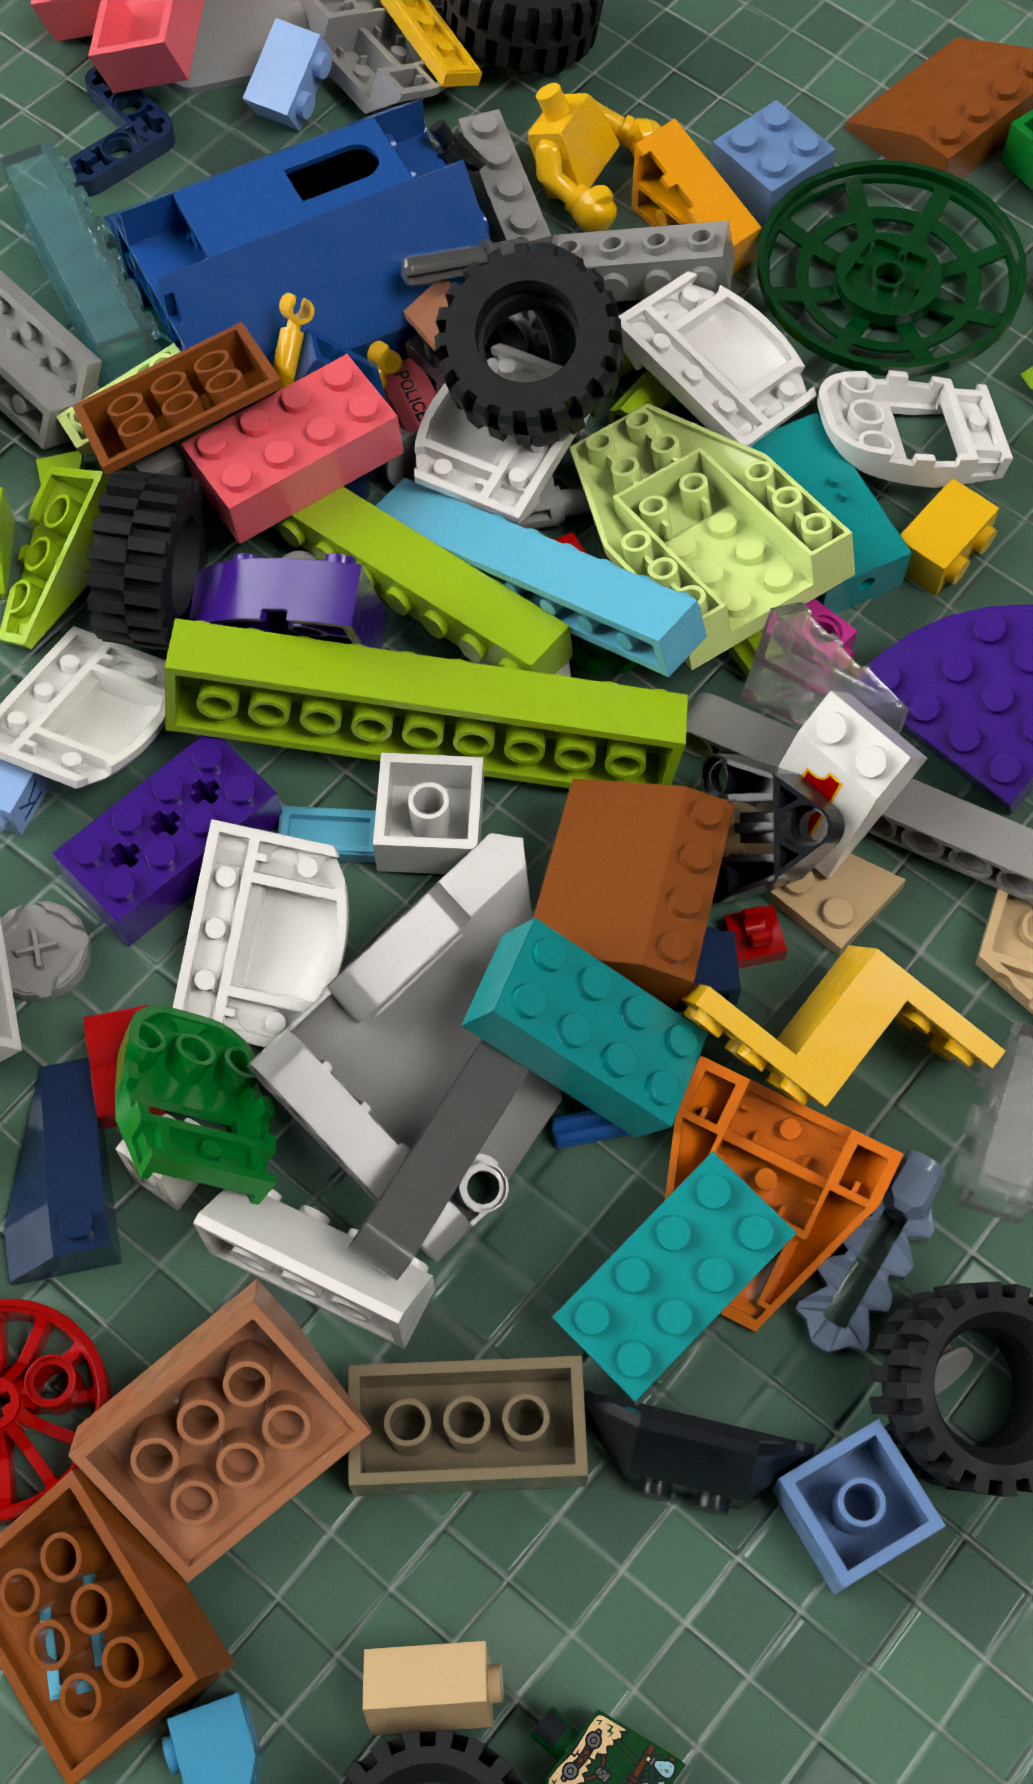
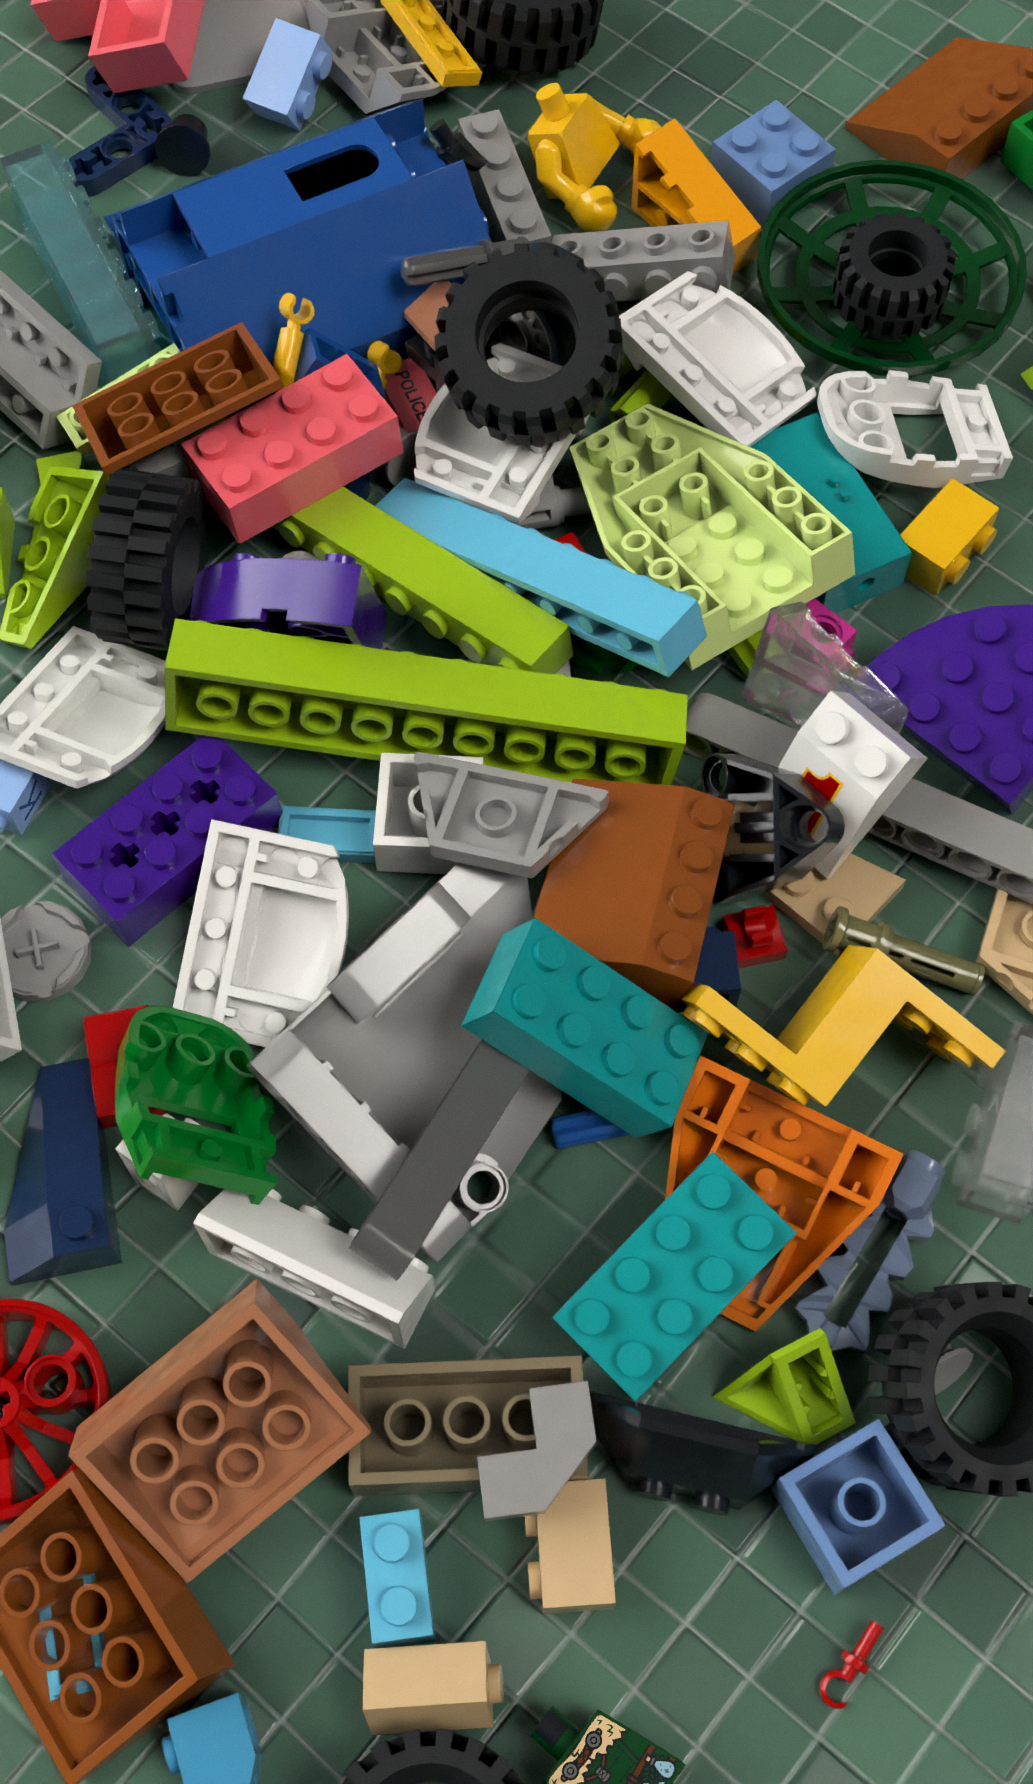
none -> black piece [155,114,211,176]
none -> medium azure brick [359,1509,436,1648]
none -> light grey wing [414,751,609,878]
none -> light grey tile [477,1381,596,1522]
none -> tan brick [524,1479,616,1614]
none -> lime slope [712,1328,856,1445]
none -> red hand [819,1620,885,1709]
none -> olive pin [823,906,985,996]
none -> black tyre [832,212,956,340]

